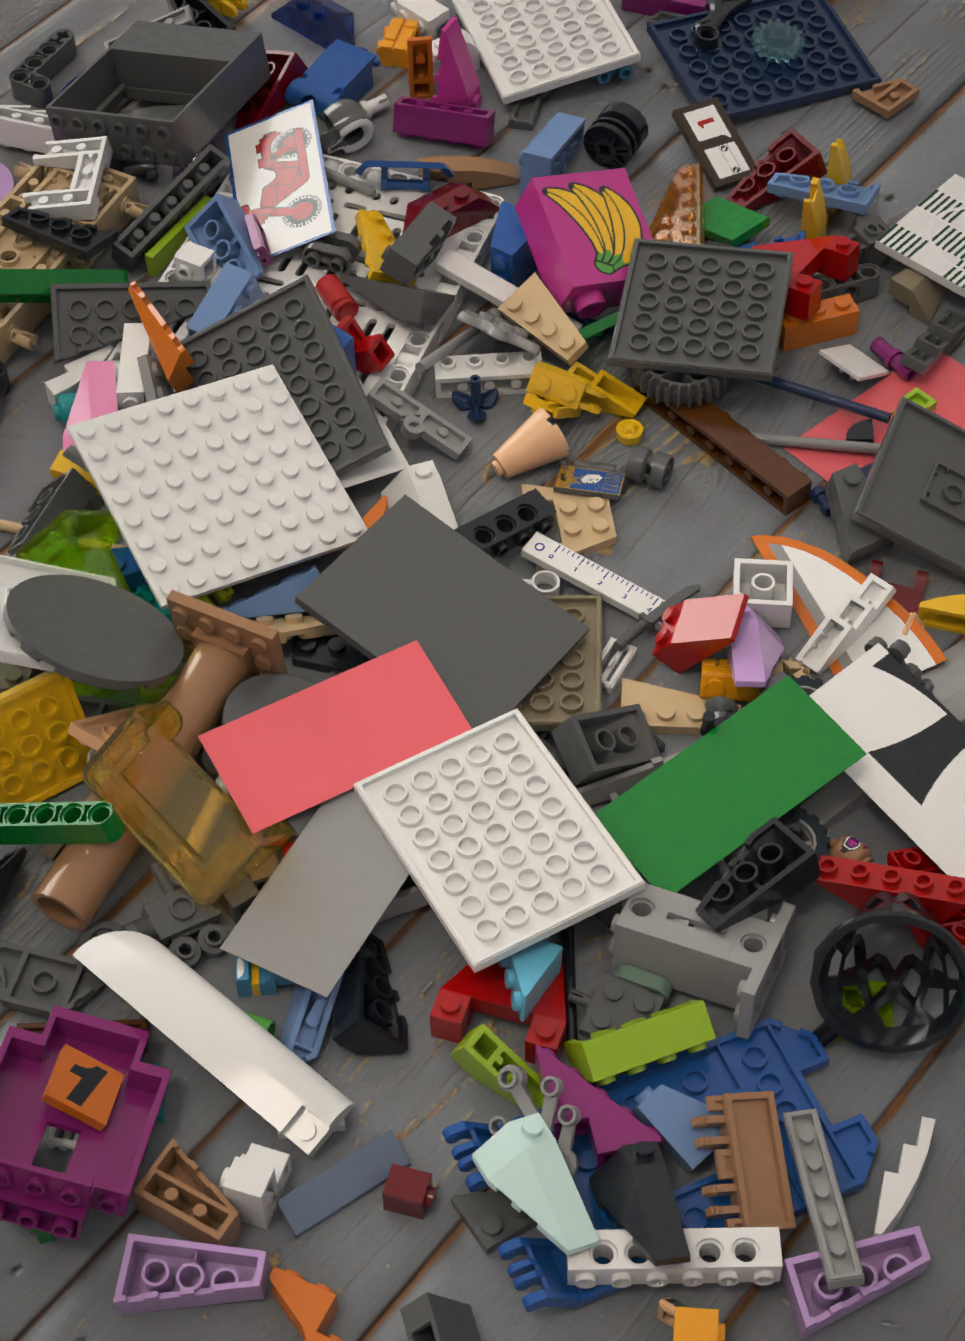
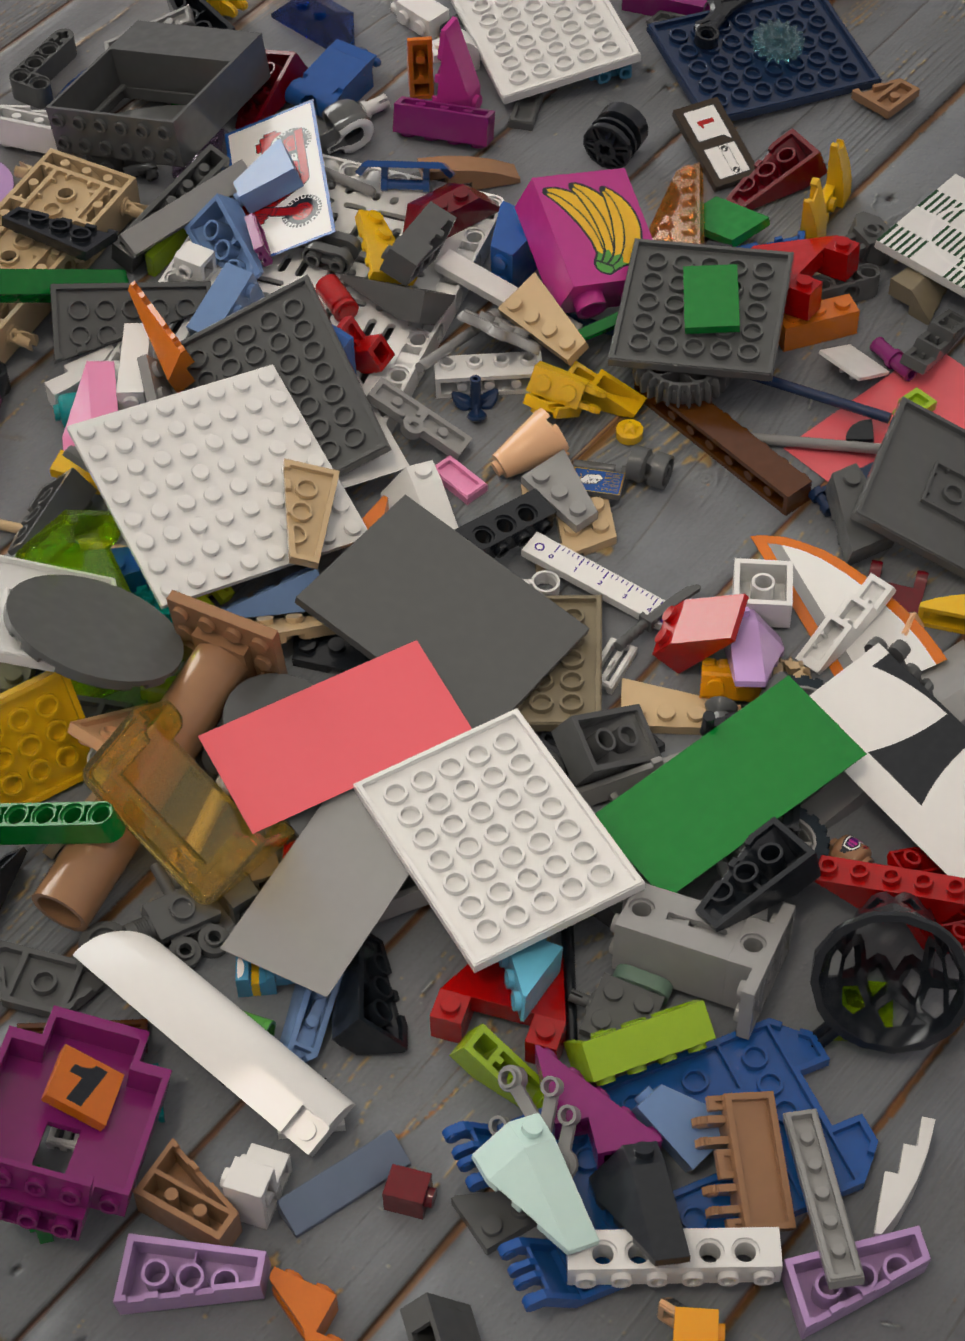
white wedge [22,136,113,220] -> none
light orange brick [376,17,420,69] -> none
medium blue wedge [519,112,586,198] -> none
medium blue wing [767,172,881,215] -> none
none -> light grey tile [119,159,248,258]
none -> slope [233,138,304,214]
none -> tan wing [283,458,340,569]
none -> bright pink tile [435,455,488,505]
none -> light grey wing [521,449,598,533]
none -> green tile [683,264,740,334]

